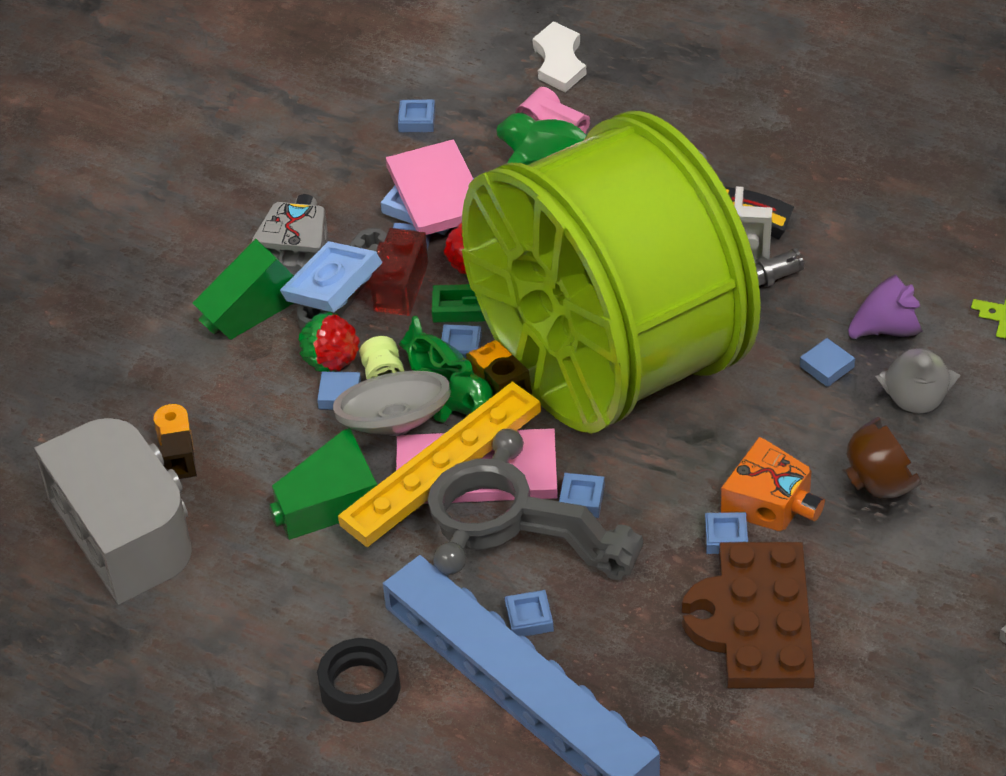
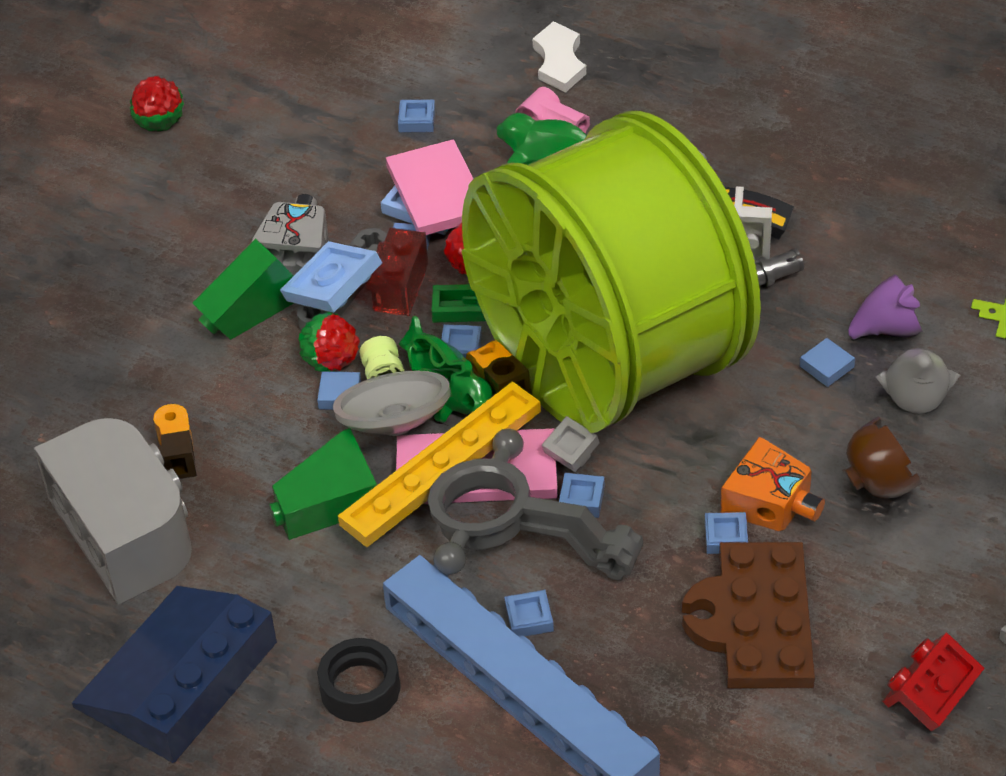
none -> dark blue slope [72,586,277,763]
none -> red piece [130,76,184,132]
none -> light grey tile [542,416,600,472]
none -> red bracket [882,632,985,731]

